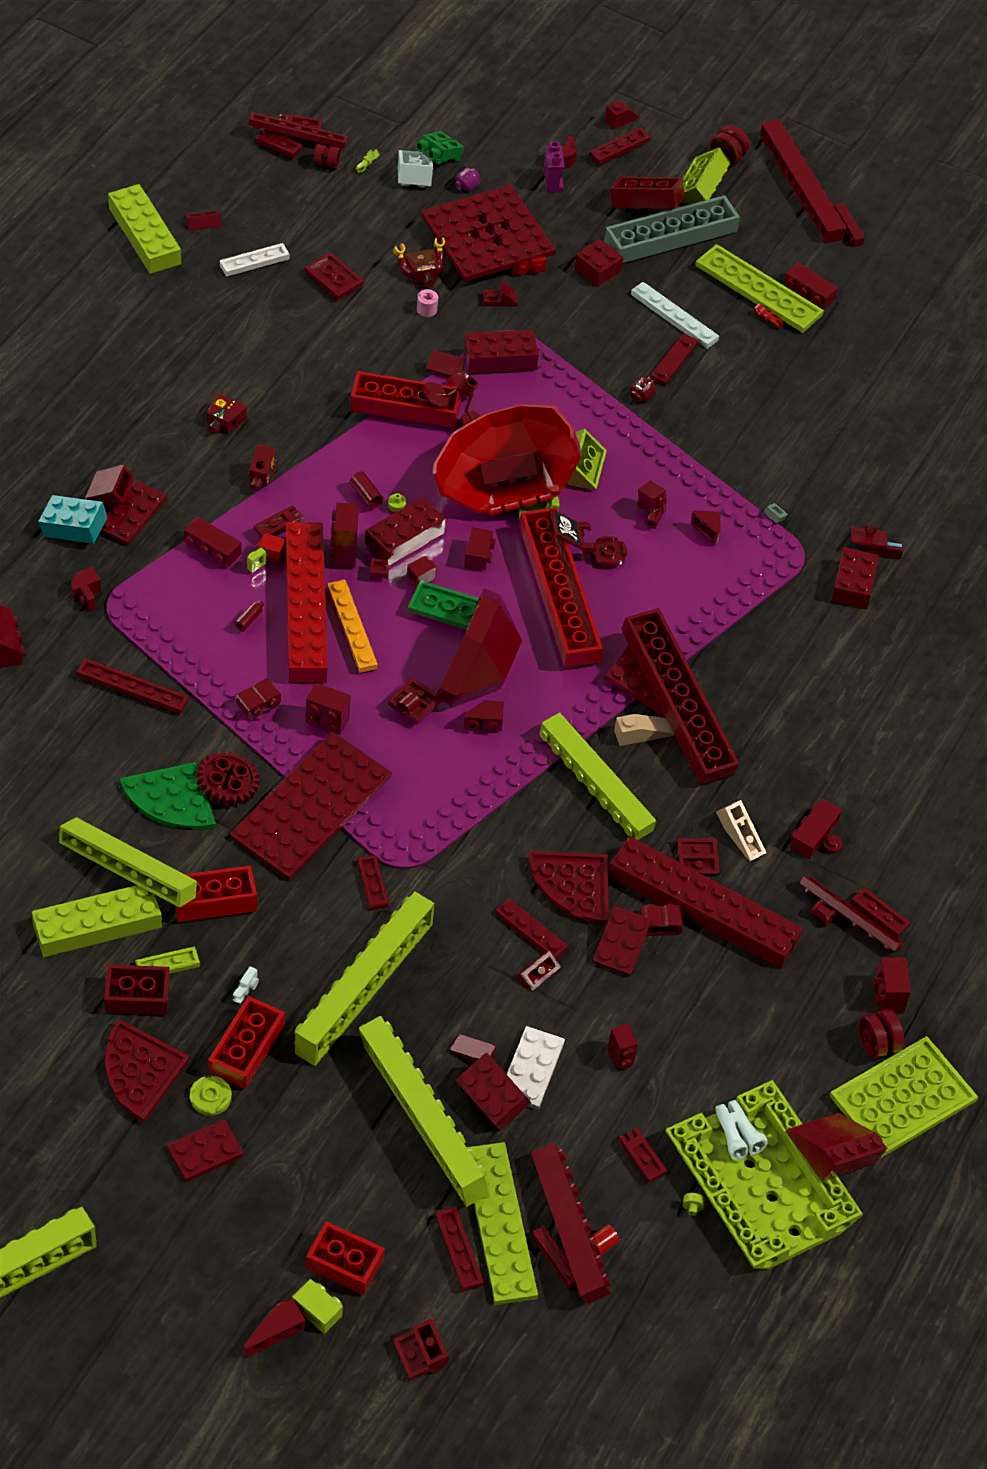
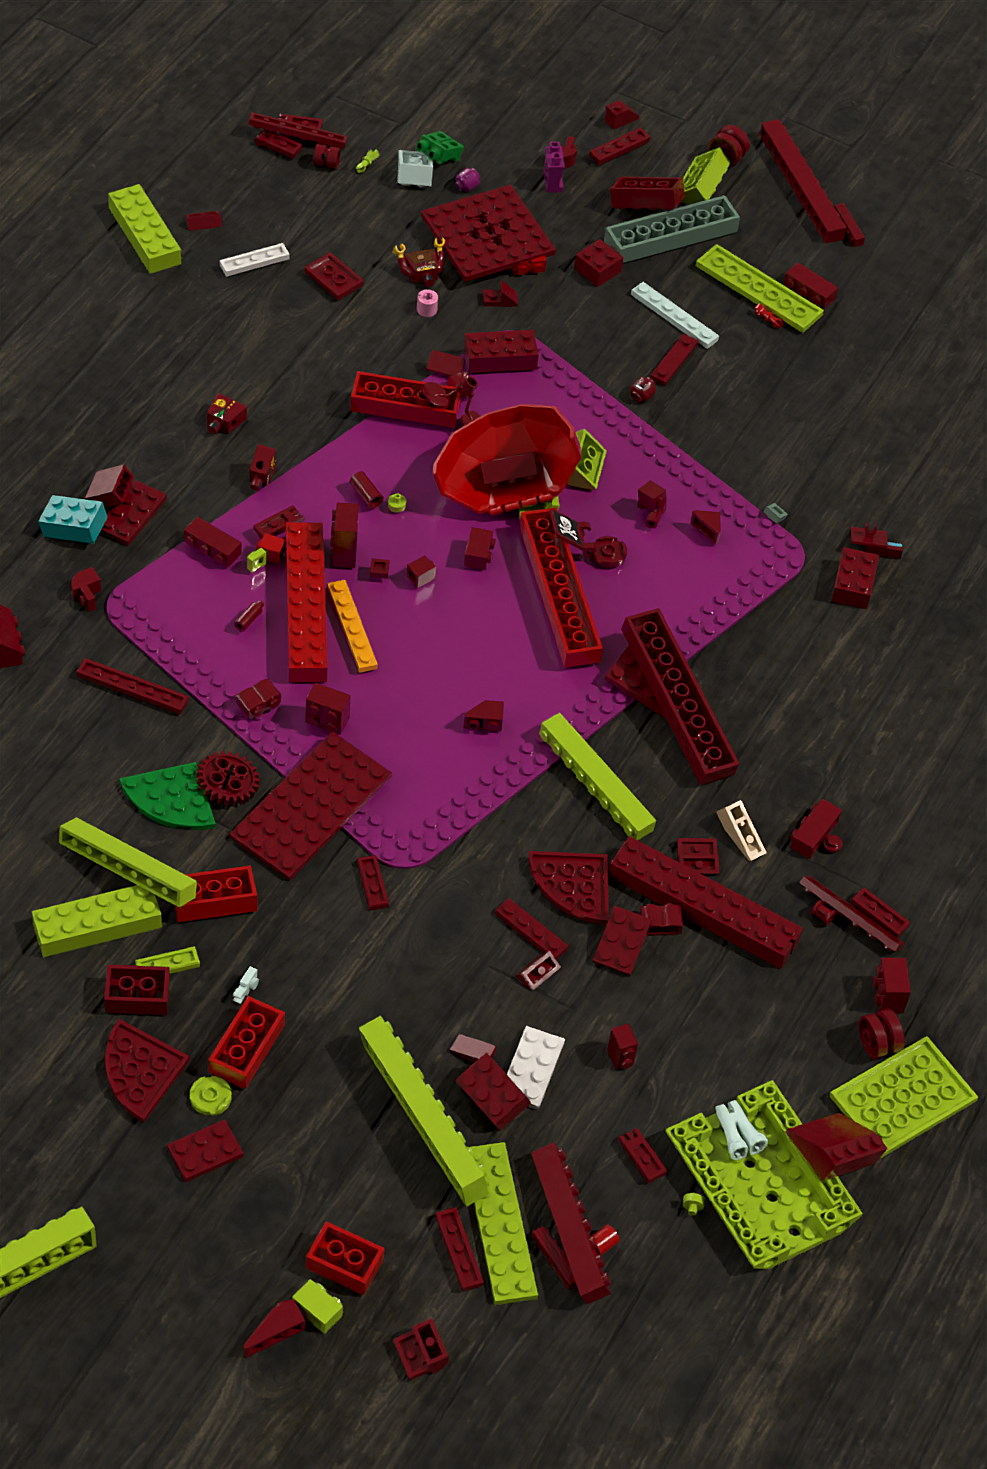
lime brick [294,891,435,1066] -> none
dark red brick [365,497,446,565] -> none
dark red plate [388,678,442,725] -> none
green plate [408,580,479,630] -> none
dark red panel [434,588,522,706] -> none
tan slope [614,714,674,746] -> none

